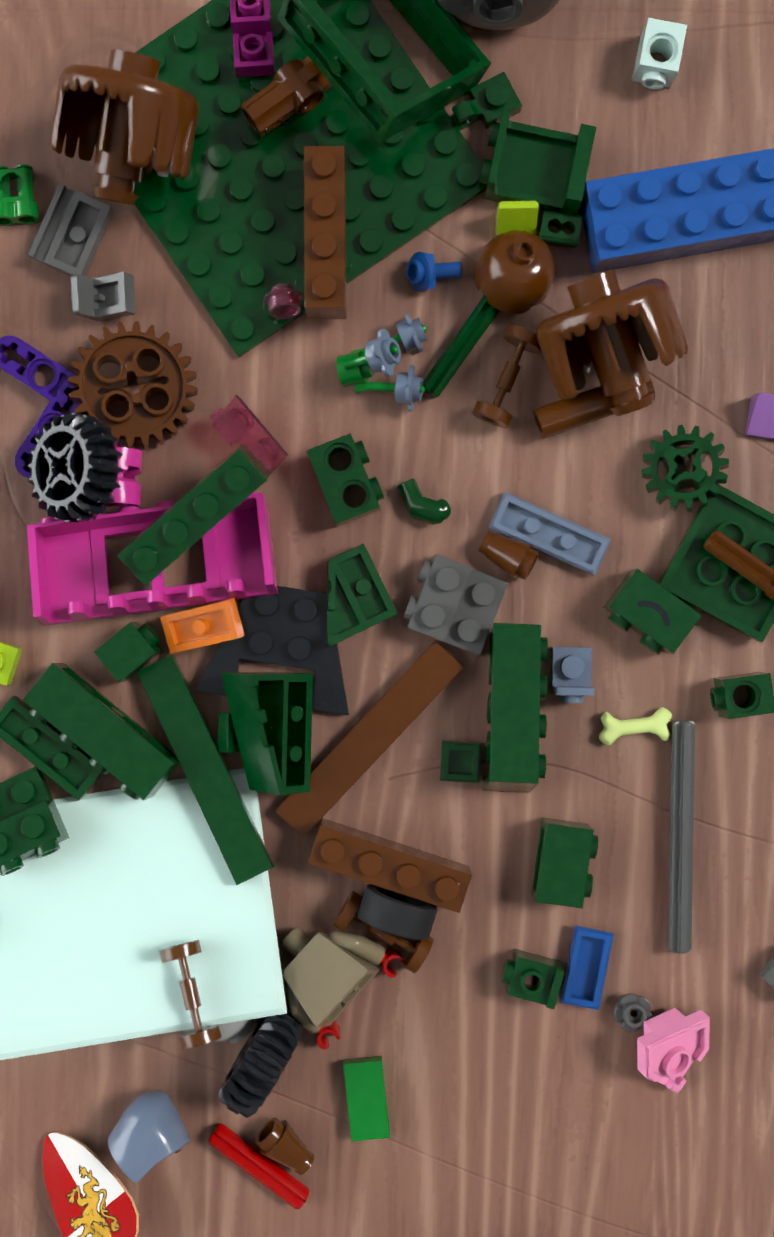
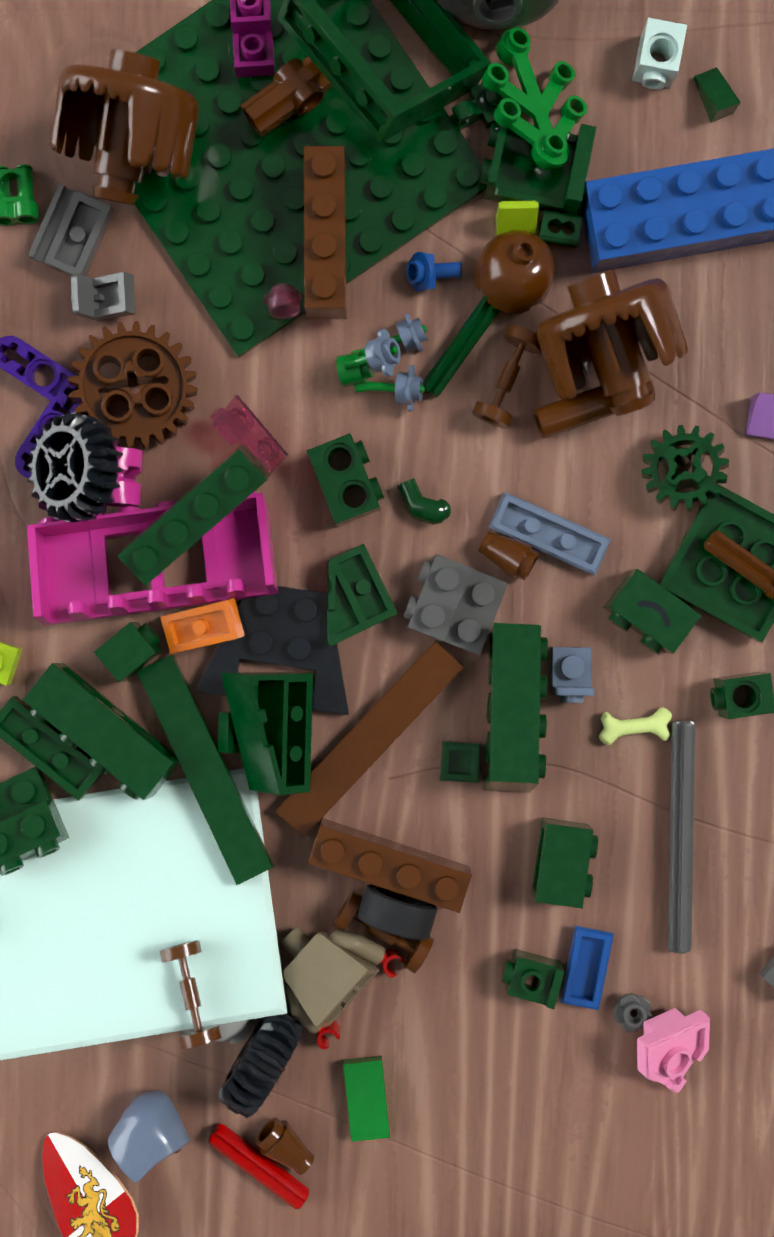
none -> green plant [482,27,587,170]
none -> dark green piece [693,67,741,122]

